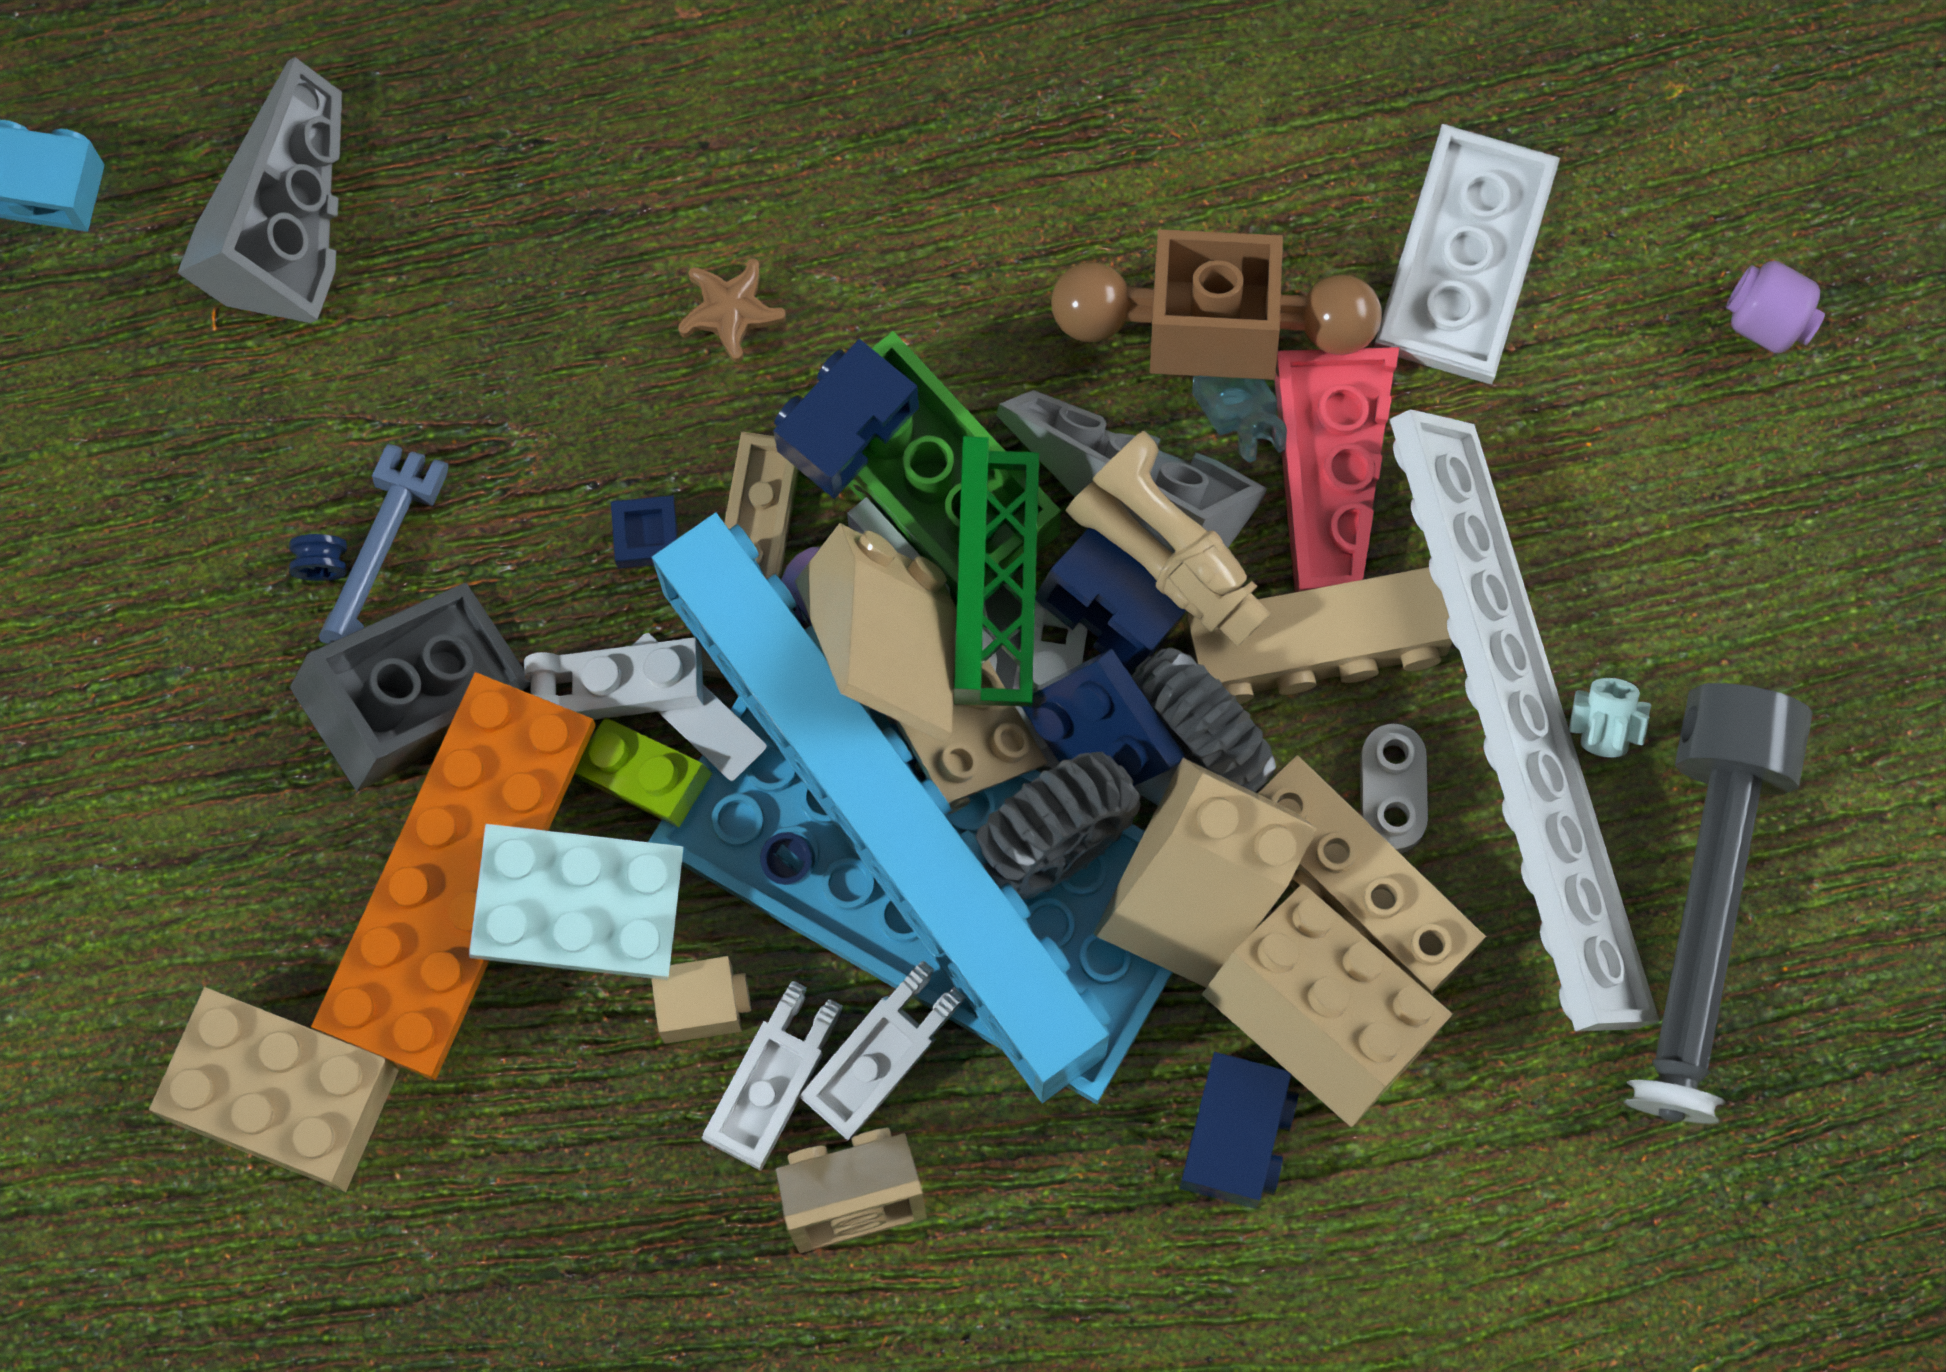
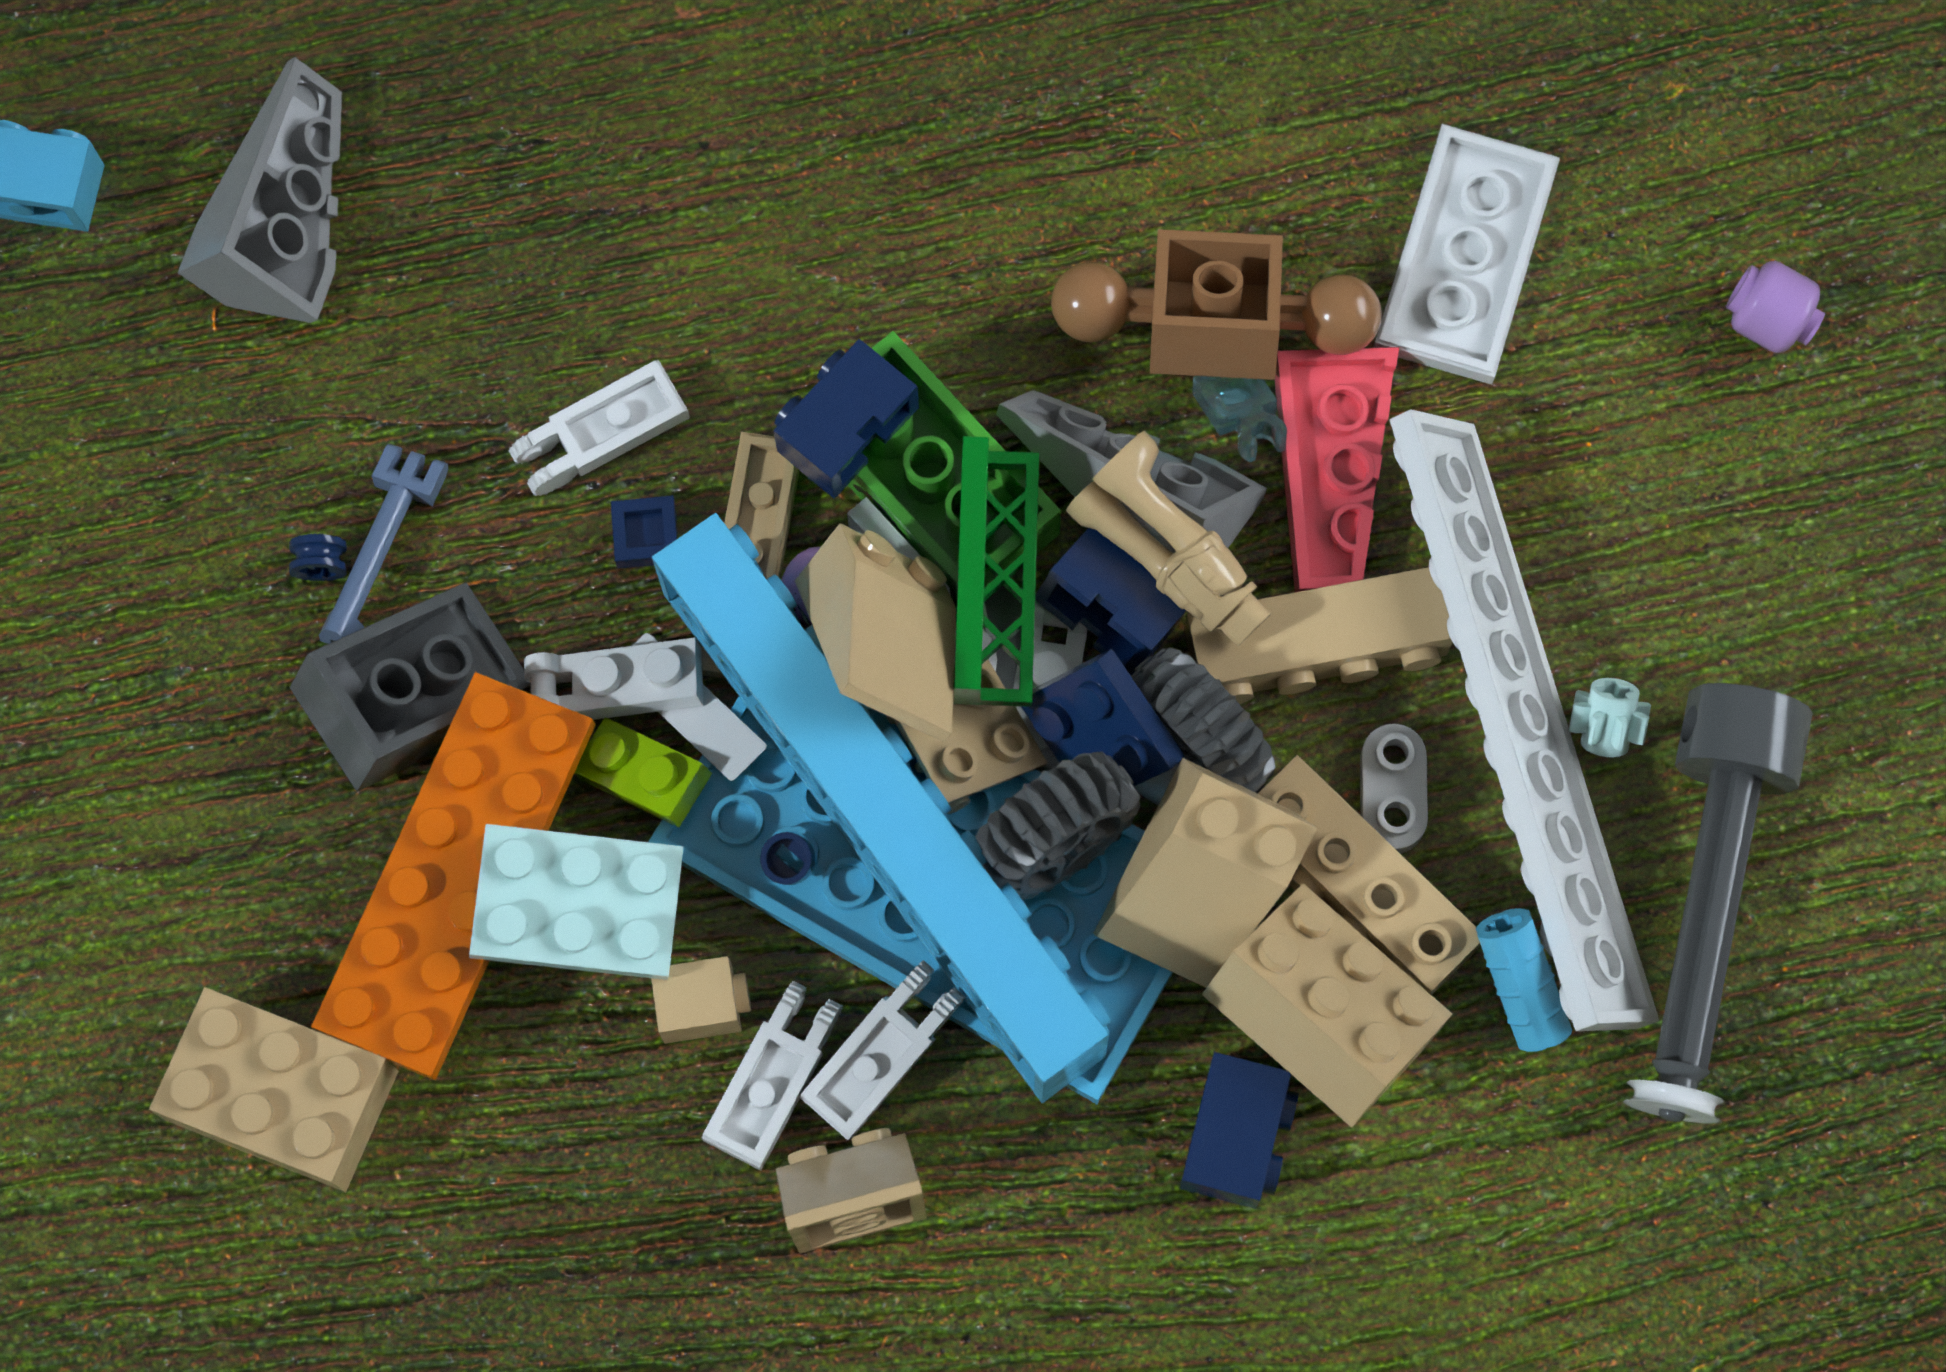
medium nougat animal [678,258,786,363] -> none
none -> white hinge [509,360,690,496]
none -> medium azure axle [1476,908,1572,1052]

